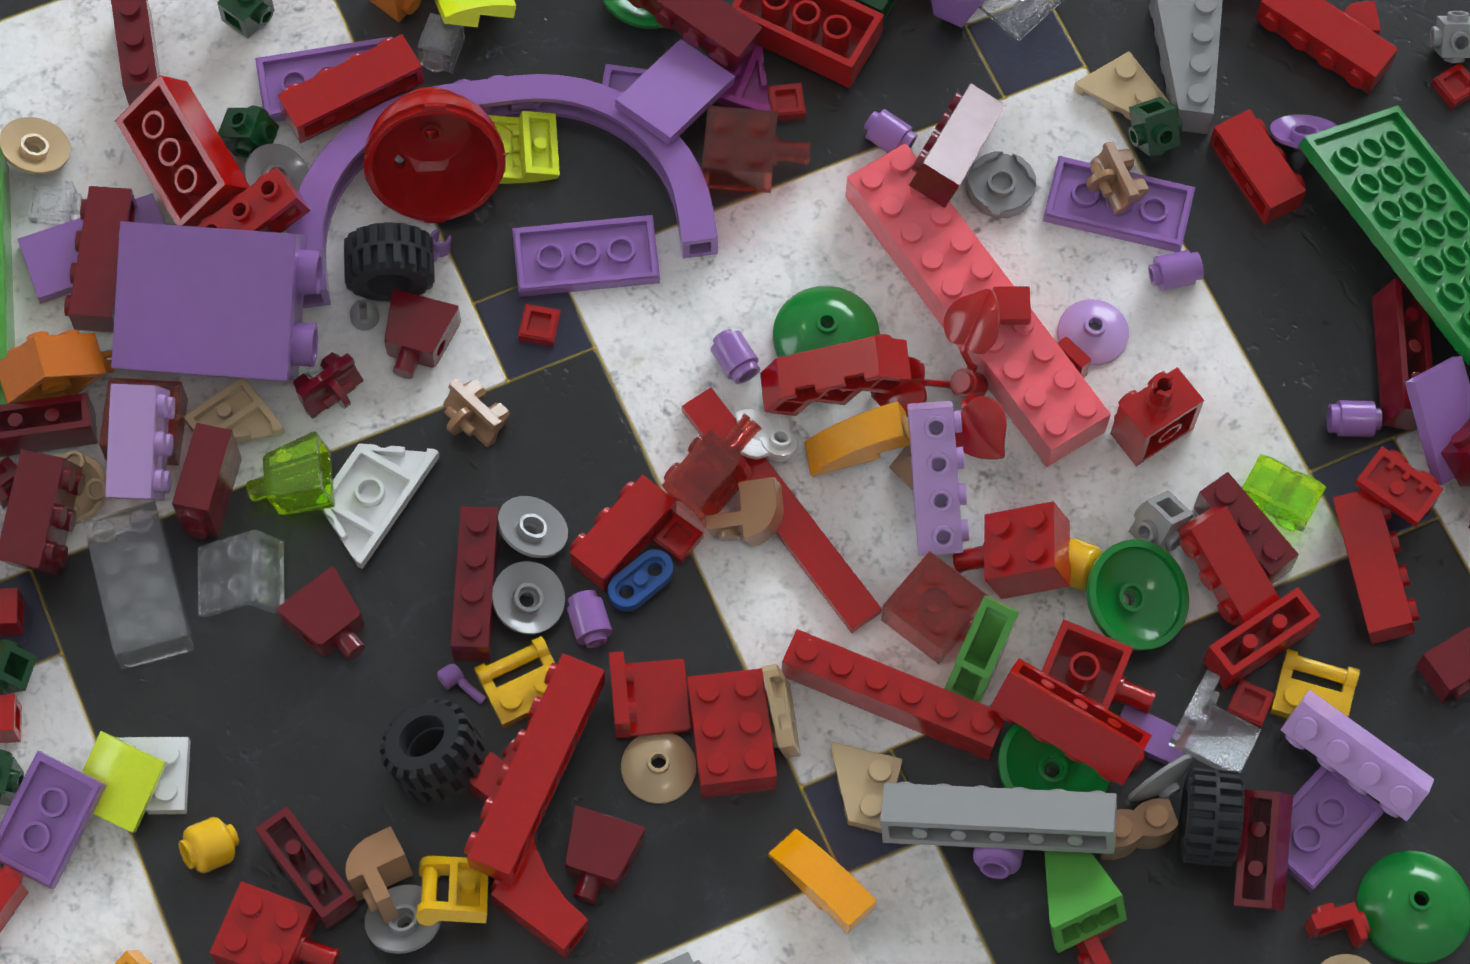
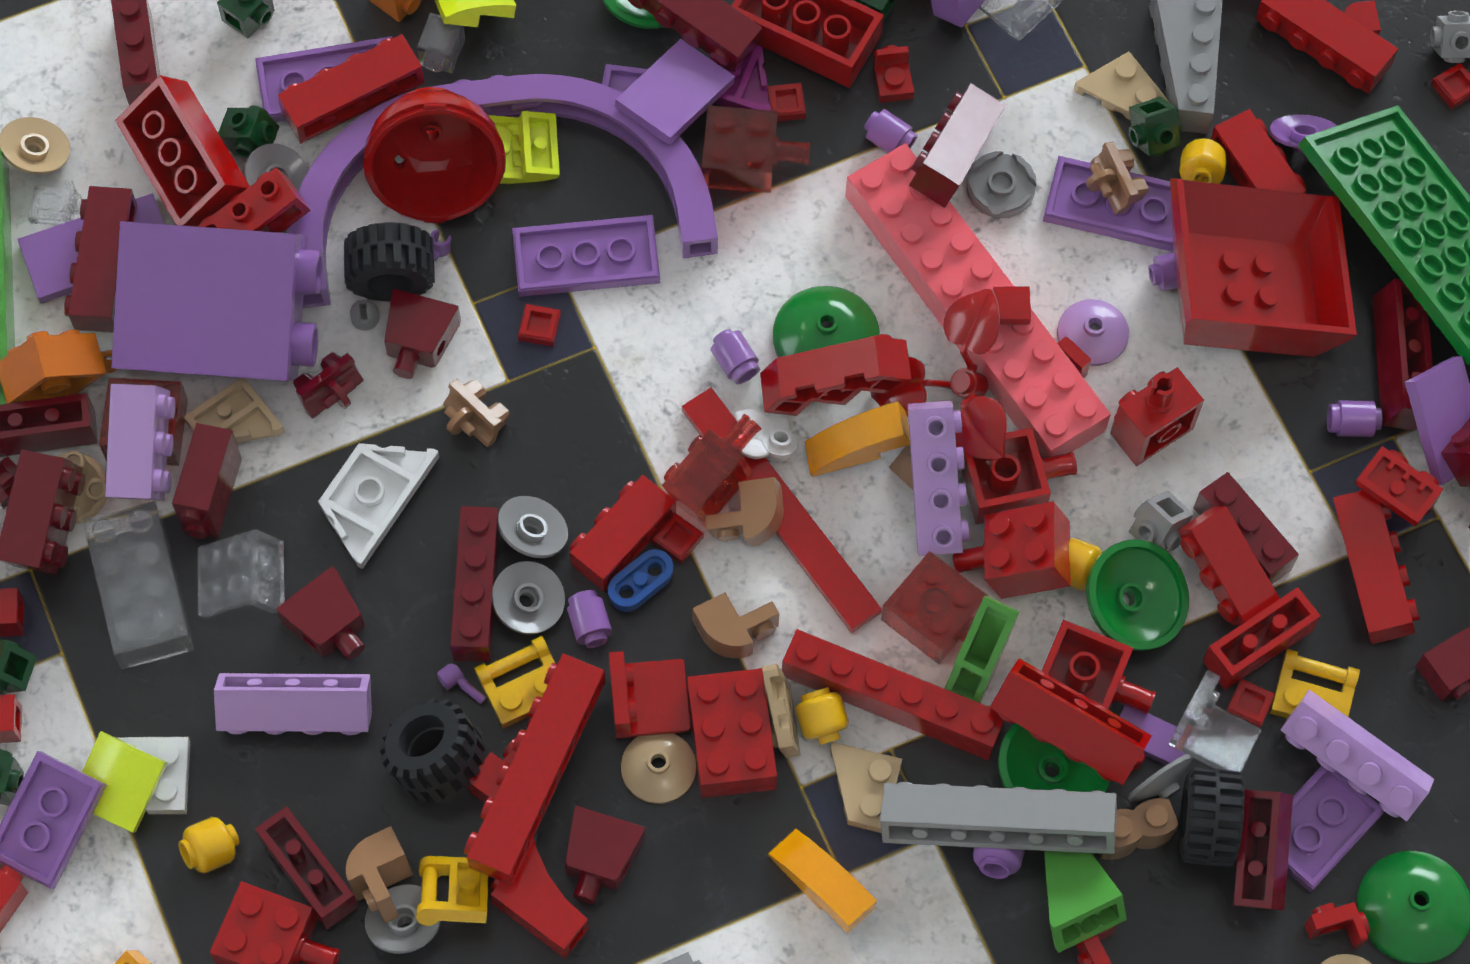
clear neon green torso [246,431,335,515] -> none
clear neon green brick [1242,454,1326,532] -> none
none -> lavender brick [214,673,372,735]
none -> medium nougat brick [692,592,779,658]
none -> yellow head [795,687,849,745]
none -> red bracket [872,45,914,103]
none -> red brick [960,427,1077,525]
none -> red piece [1170,178,1357,357]
none -> yellow head [1179,138,1227,184]

